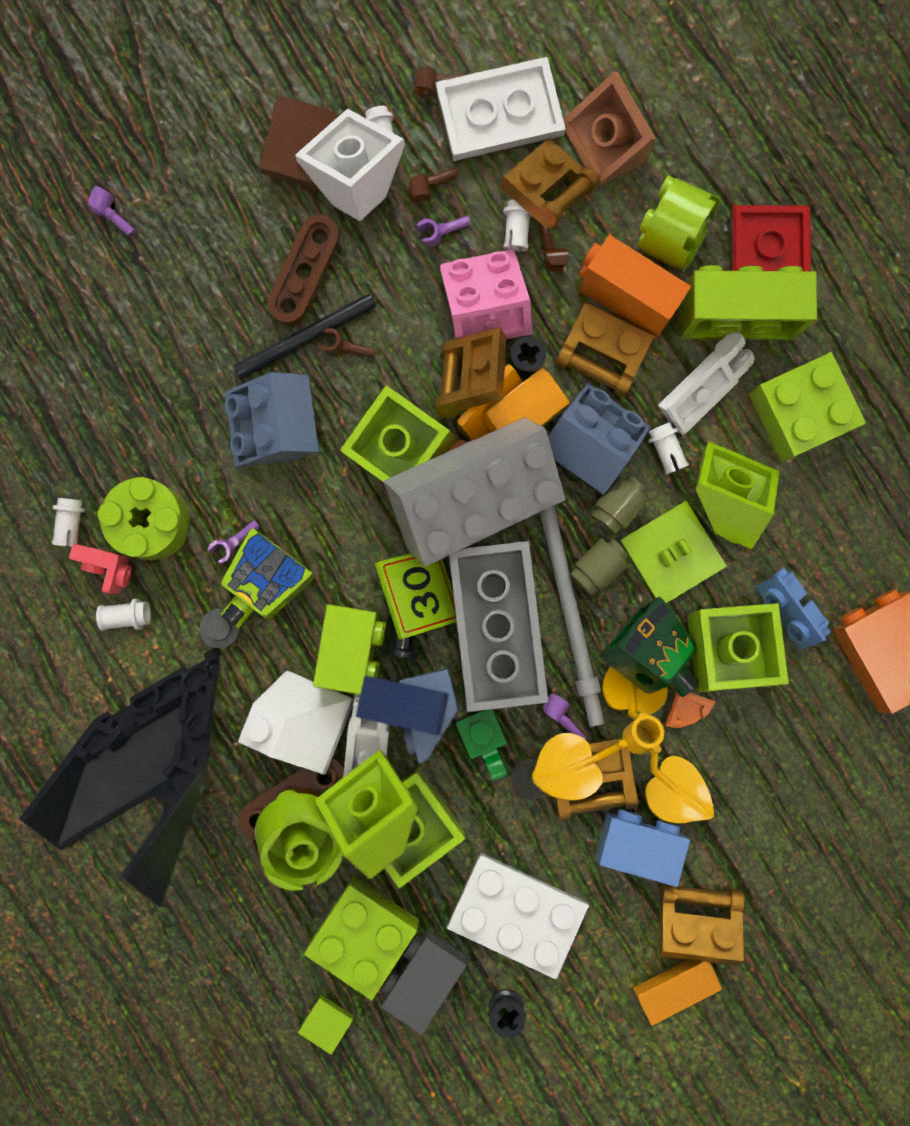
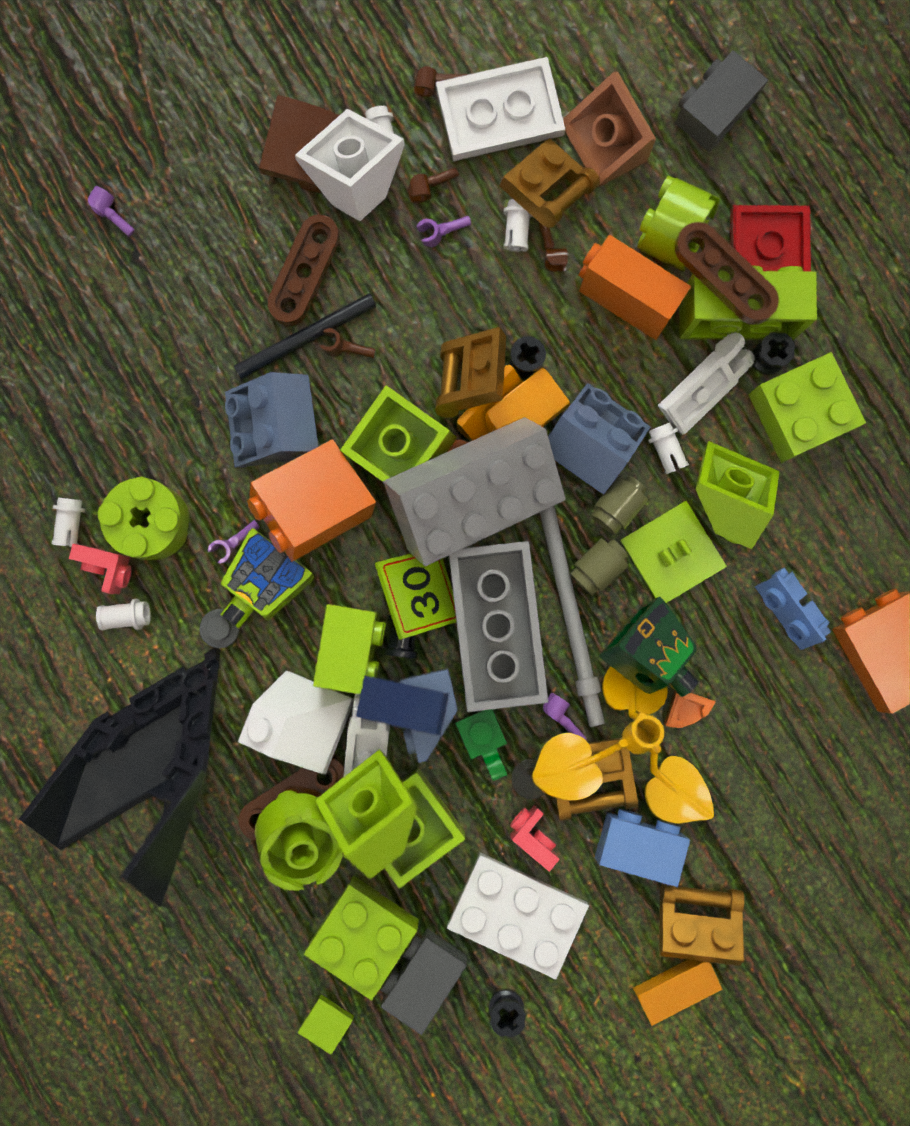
bright pink bracket [440,250,533,340] -> none
pearl gold plate [554,302,655,398] -> none
lime brick [687,603,789,693] -> none
none -> orange brick [247,439,376,562]
none -> coral bracket [510,805,560,872]
none -> dark grey brick [675,50,768,152]
none -> reddish brown plate [675,222,779,324]
none -> black bush [752,332,795,375]

